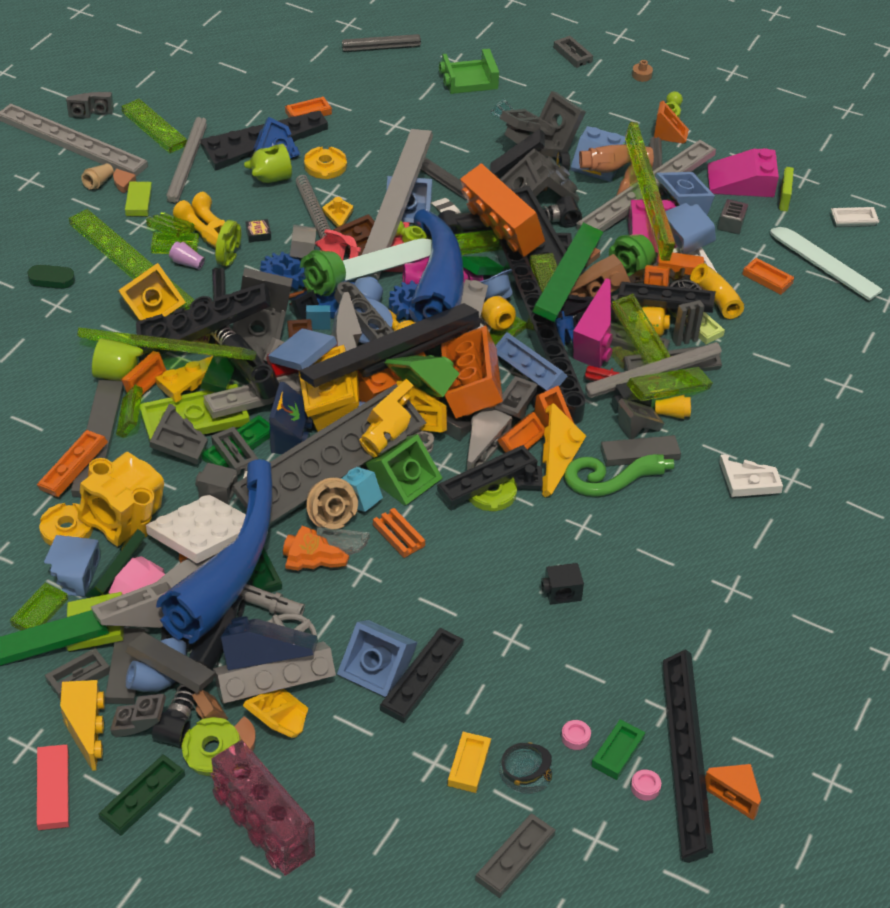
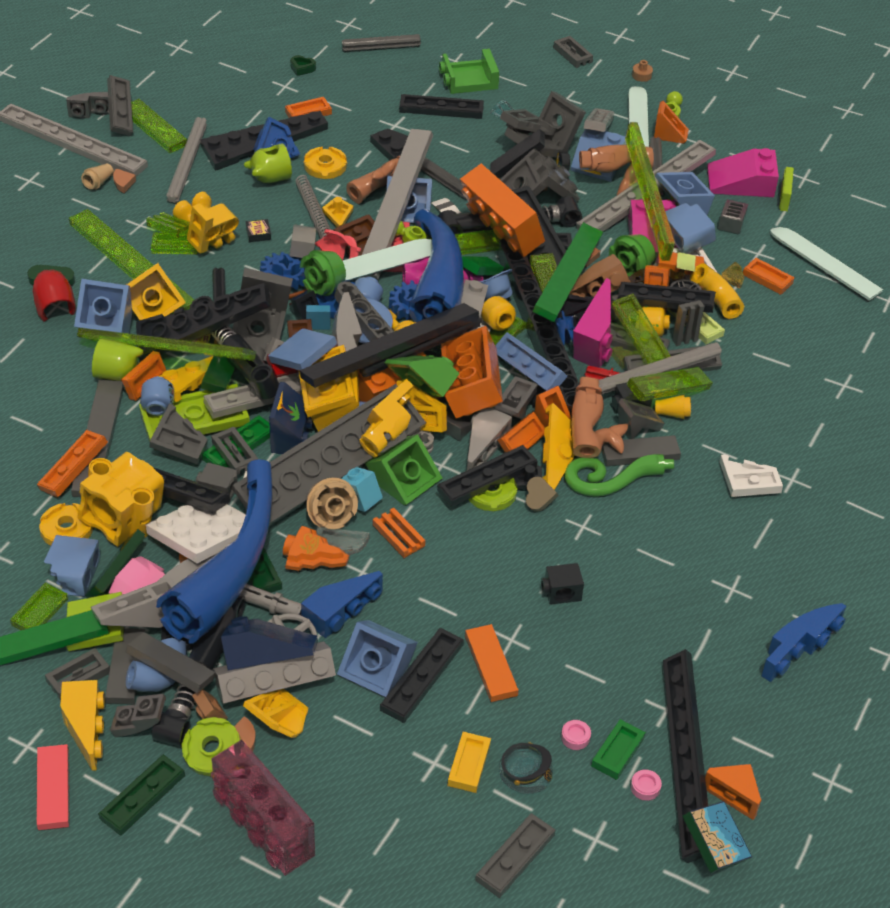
clear neon green tile [116,385,143,438] -> none
lime tile [125,181,152,216] -> none
lavender cone [169,241,205,270] -> none
lime tile [215,220,241,267] -> none
white tile [831,207,879,227] -> none
none -> red piece [33,269,76,322]
none -> medium blue slope [74,279,132,336]
none -> dark grey tile [107,75,133,136]
none -> medium blue head [140,376,174,416]
none -> black tile [153,467,230,513]
none -> yellow tile [187,203,239,254]
none -> dark green tile [290,55,316,76]
none -> blue slope [301,571,383,638]
none -> nougat piece [346,156,400,204]
none -> black wing [370,129,408,160]
none -> black tile [399,94,484,119]
none -> orange tile [465,624,518,702]
none -> dark tan tile [526,477,559,512]
none -> nougat piece [572,377,628,458]
none -> light grey tile [584,108,614,132]
none -> light aqua piece [628,86,649,147]
none -> yellowish green sticker [677,252,696,271]
none -> tile [683,801,752,873]
none -> clear yellow tile [721,262,744,289]
none -> blue slope [762,603,846,682]

